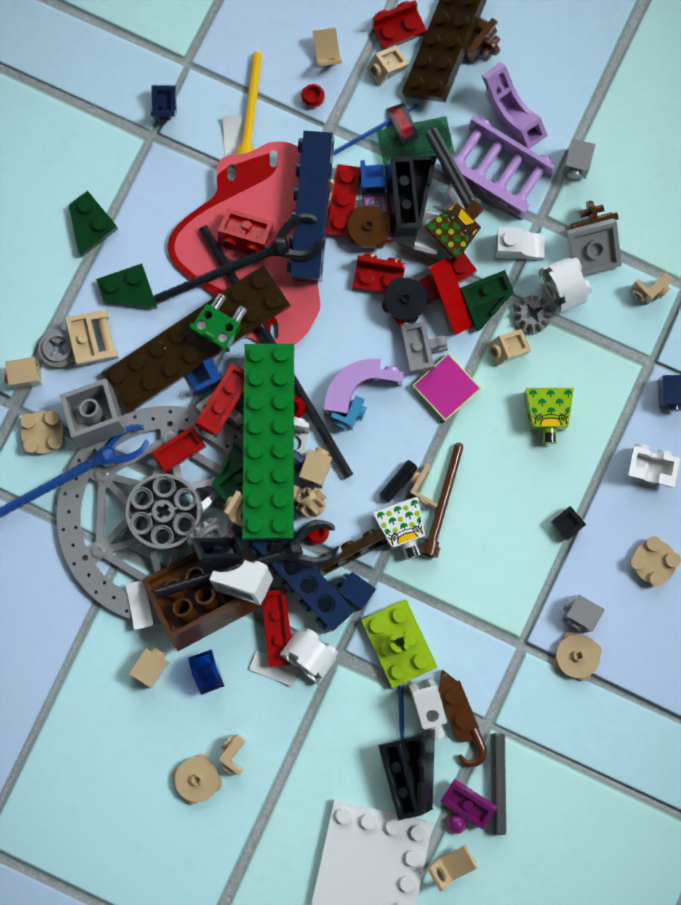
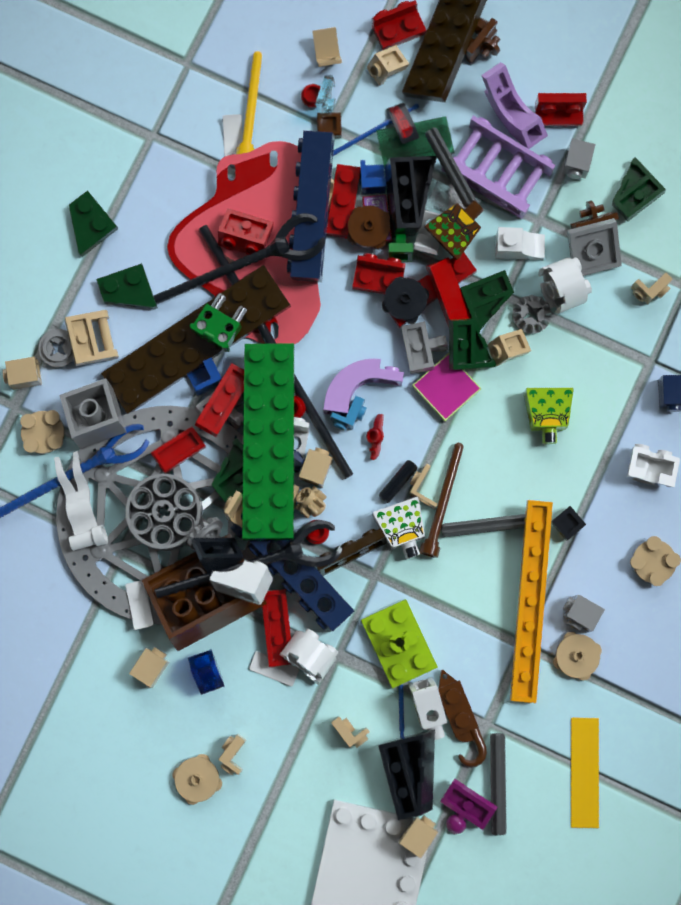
dark blue bracket [151,85,177,121] -> none
dark blue brick [336,572,376,610] -> none
tan bracket [427,845,478,891] -> none
none -> white flag [54,451,108,551]
none -> clear light blue tile [315,75,336,114]
none -> reddish brown tile [317,112,342,138]
none -> tan bracket [331,717,370,748]
none -> red piece [366,414,384,460]
none -> green tile [388,234,413,262]
none -> tan brick [399,815,438,858]
none -> dark grey axle [441,514,525,537]
none -> dark green wing [449,318,496,370]
none -> light orange plate [510,500,553,703]
none -> red bracket [535,93,587,126]
none -> yellow sticker [571,717,599,828]
none -> dark green wing [612,157,666,222]

